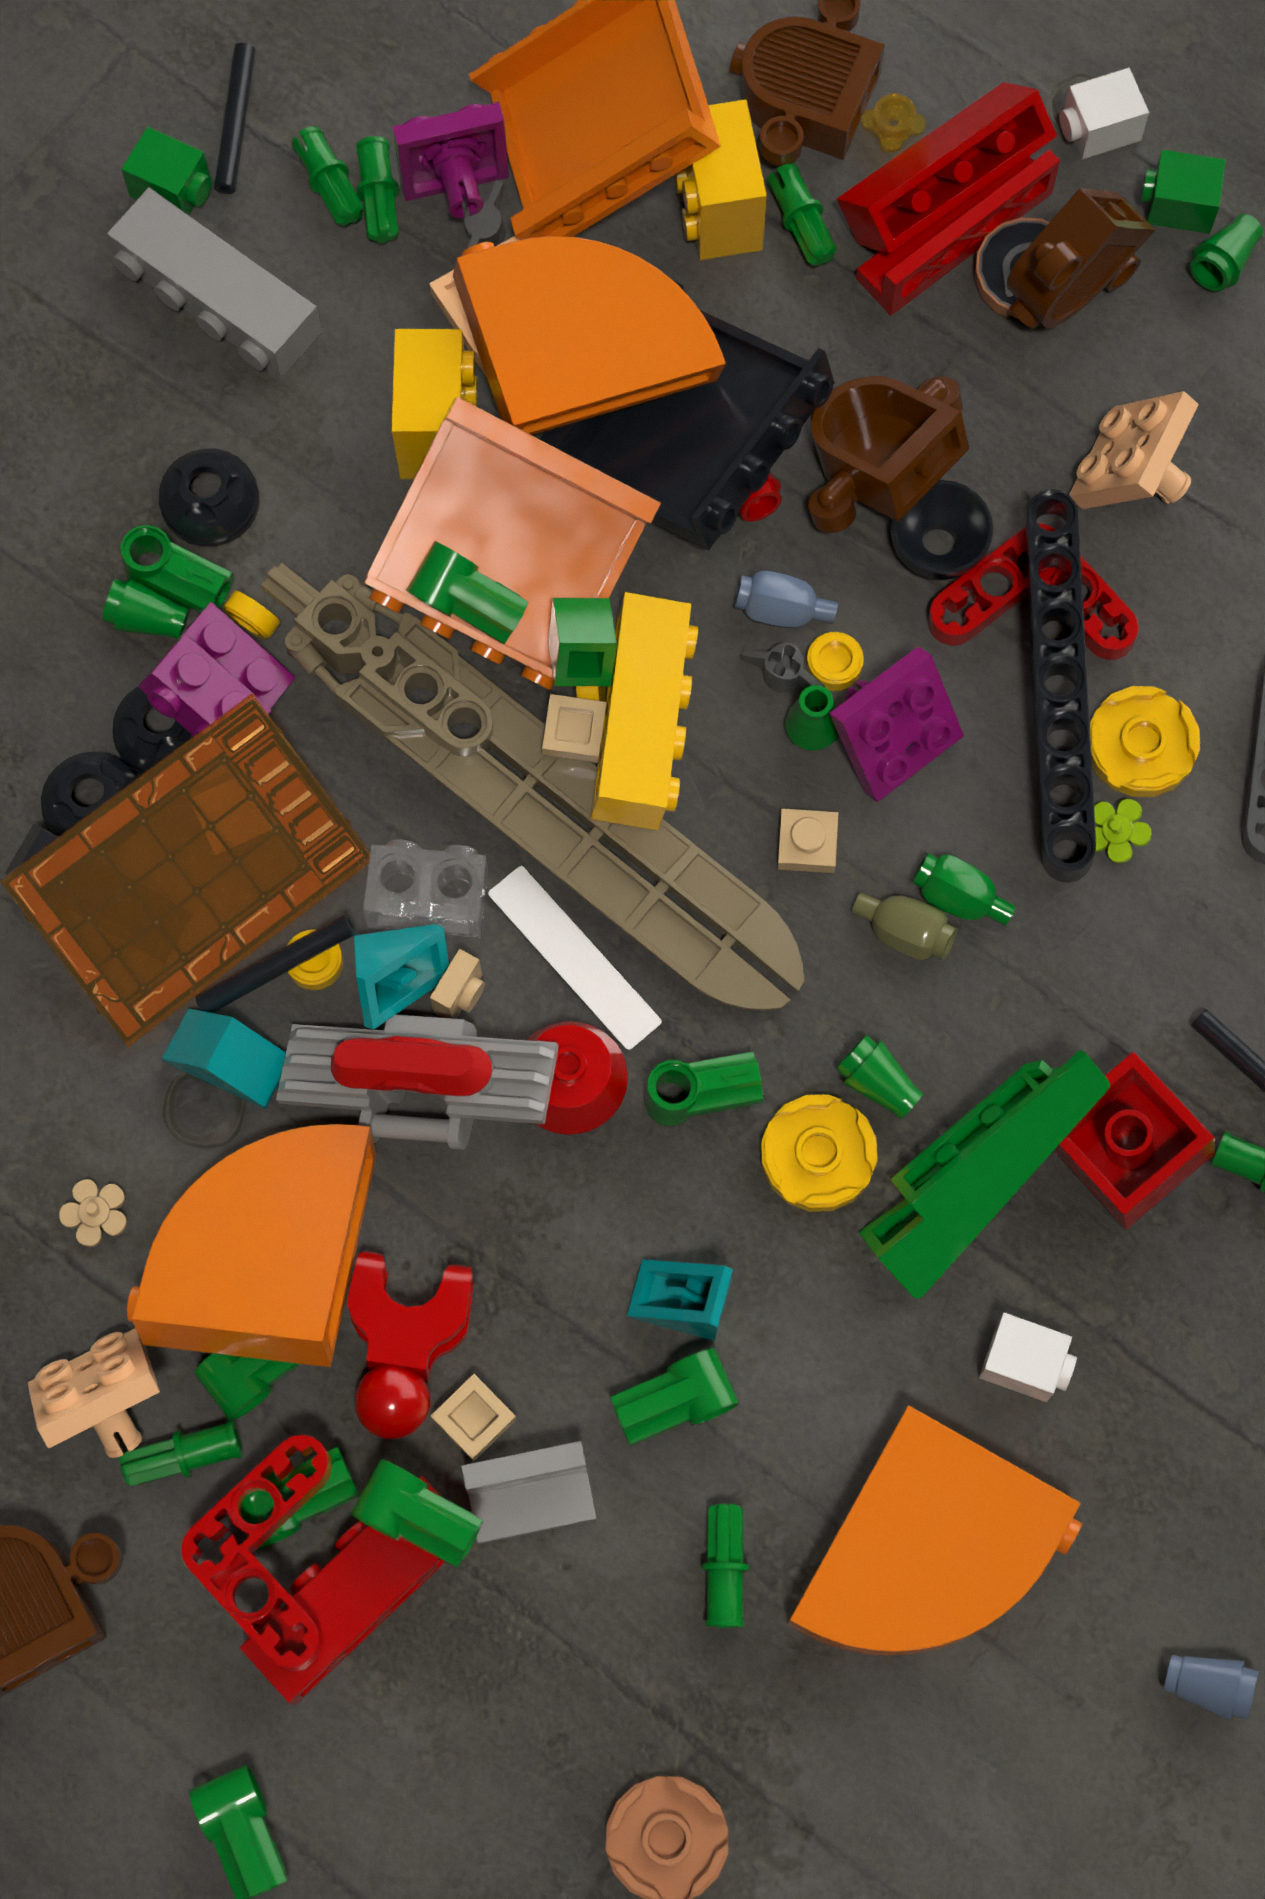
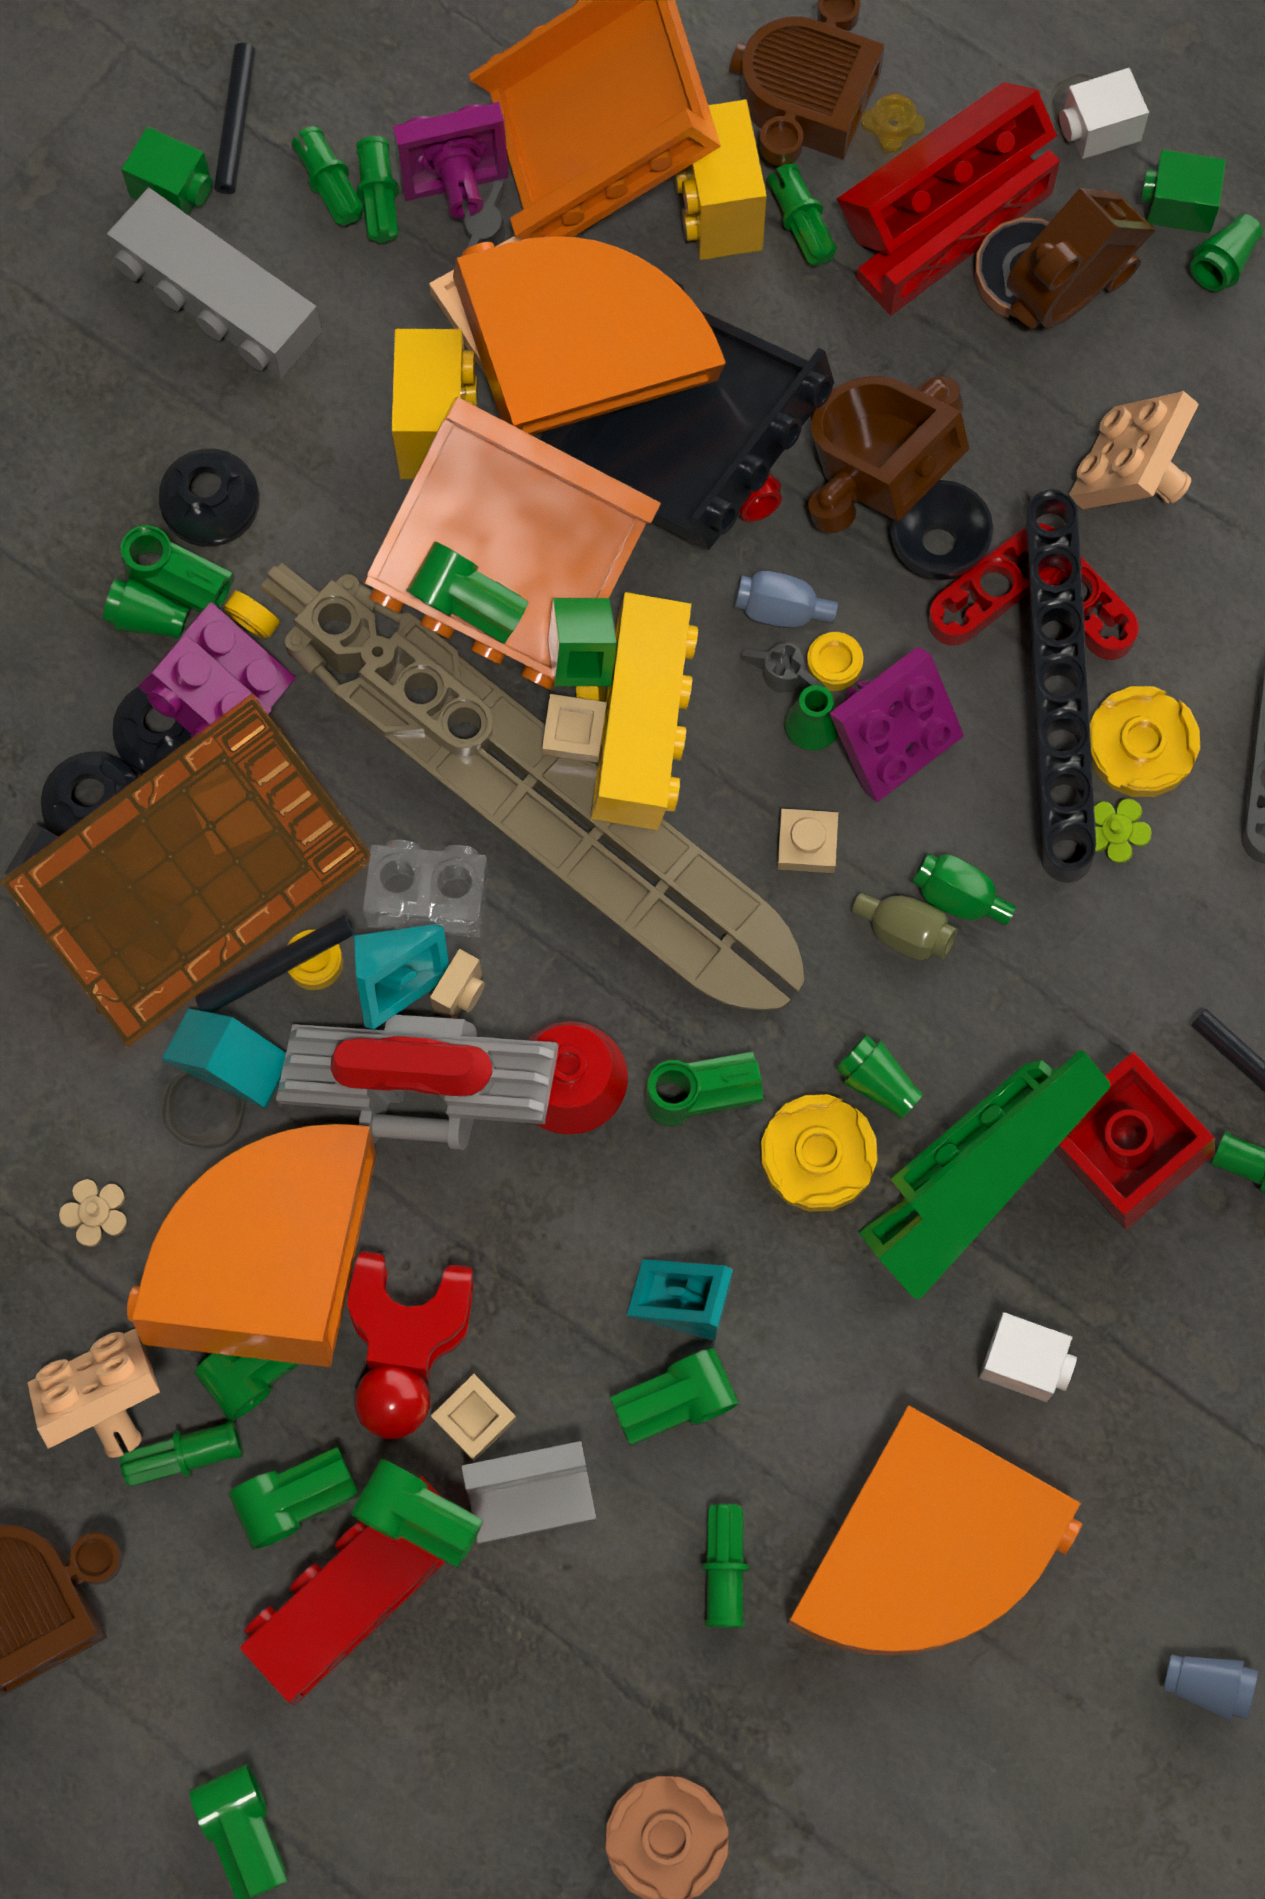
red beam [181,1435,332,1671] -> none
white sticker [488,866,662,1050] -> none

